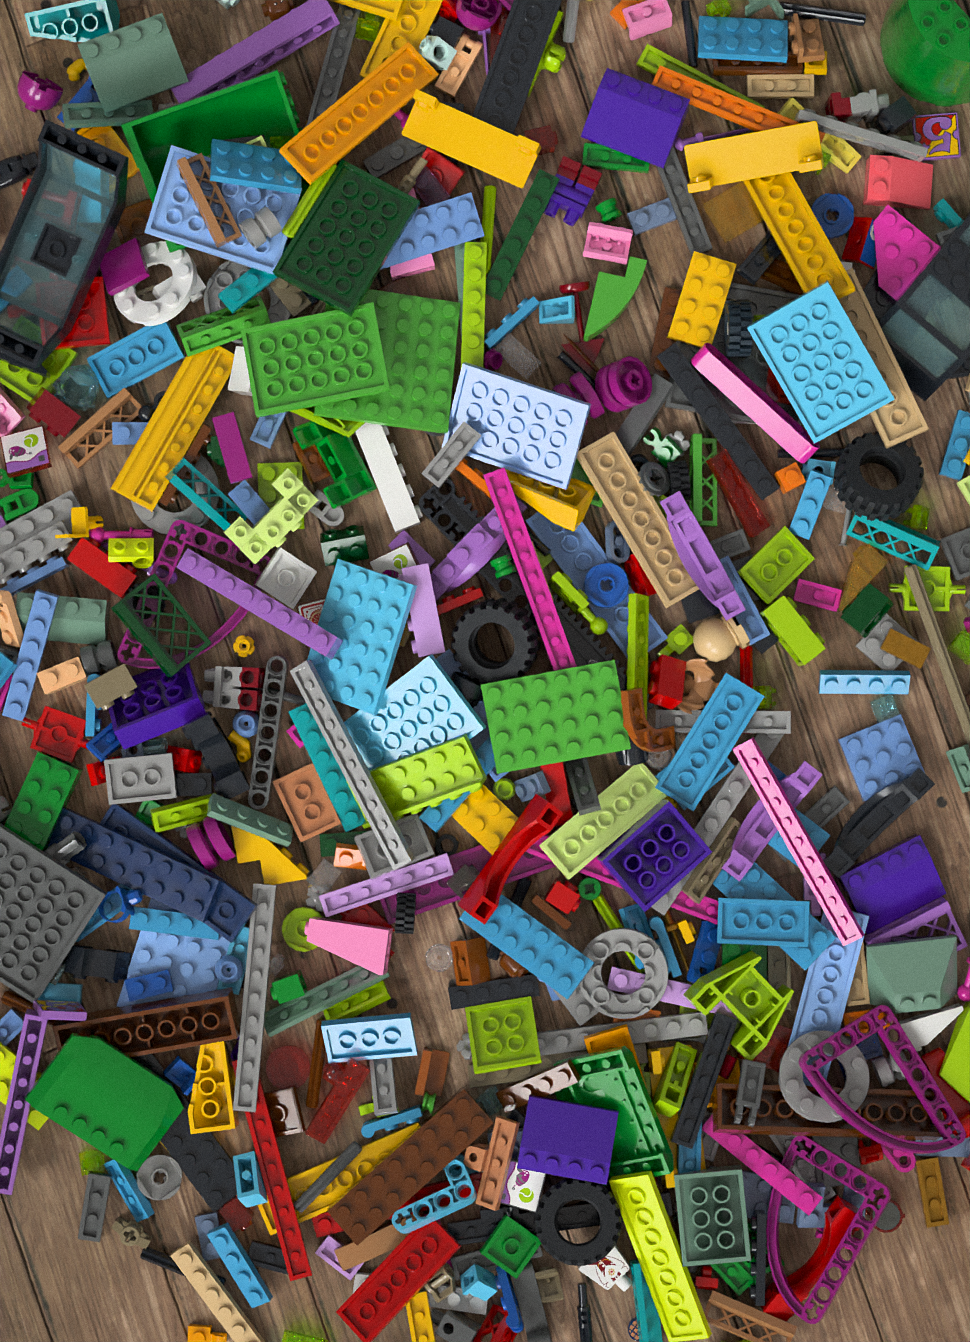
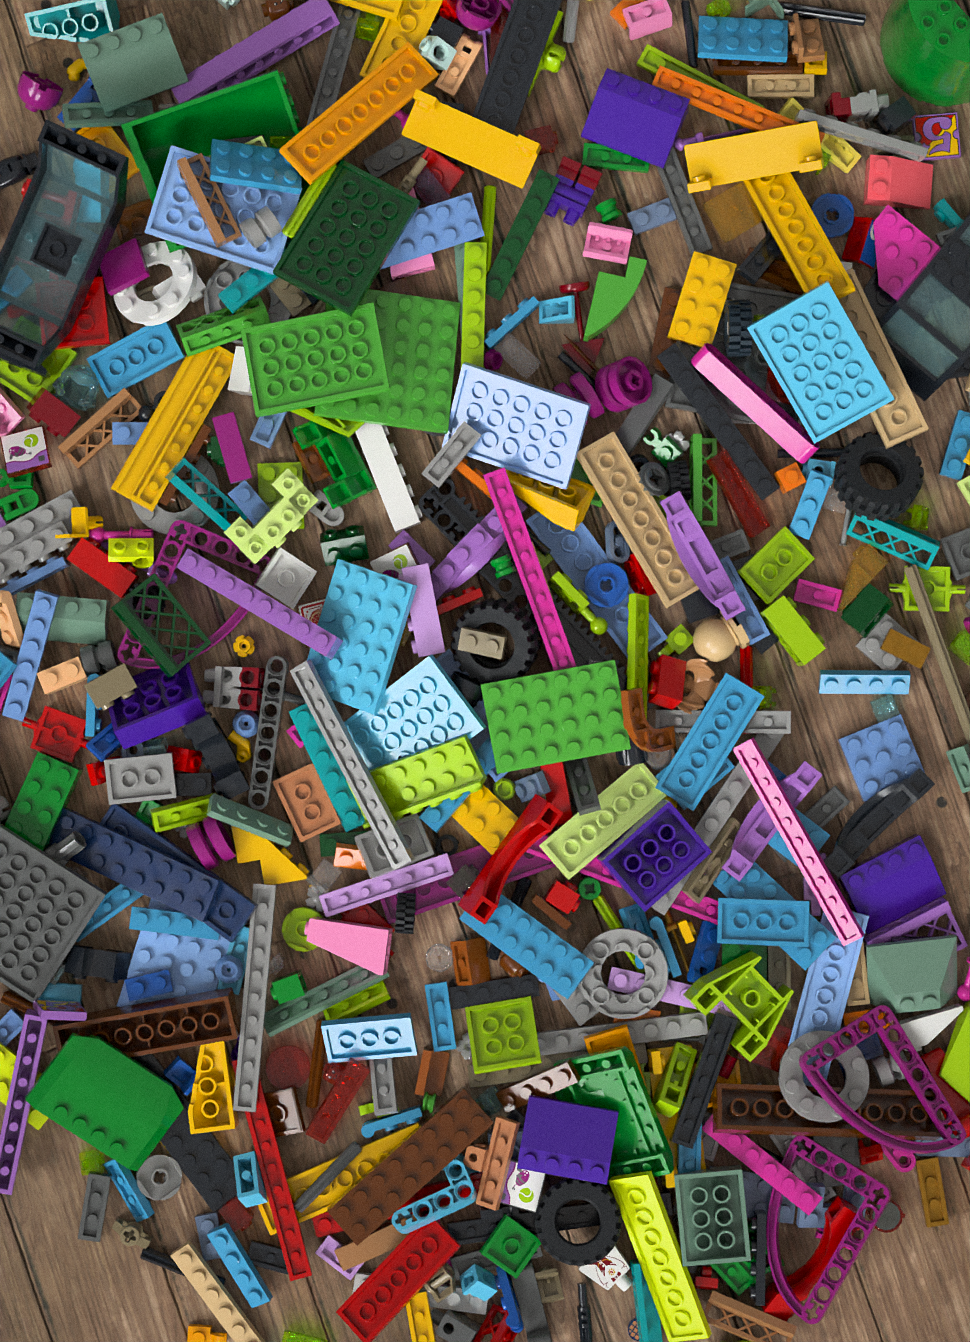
blue piece [98,886,143,923] -> none
dark grey hinge [734,1059,766,1127] -> none
none -> dark azure plate [425,981,457,1052]
none -> plate [458,626,507,659]

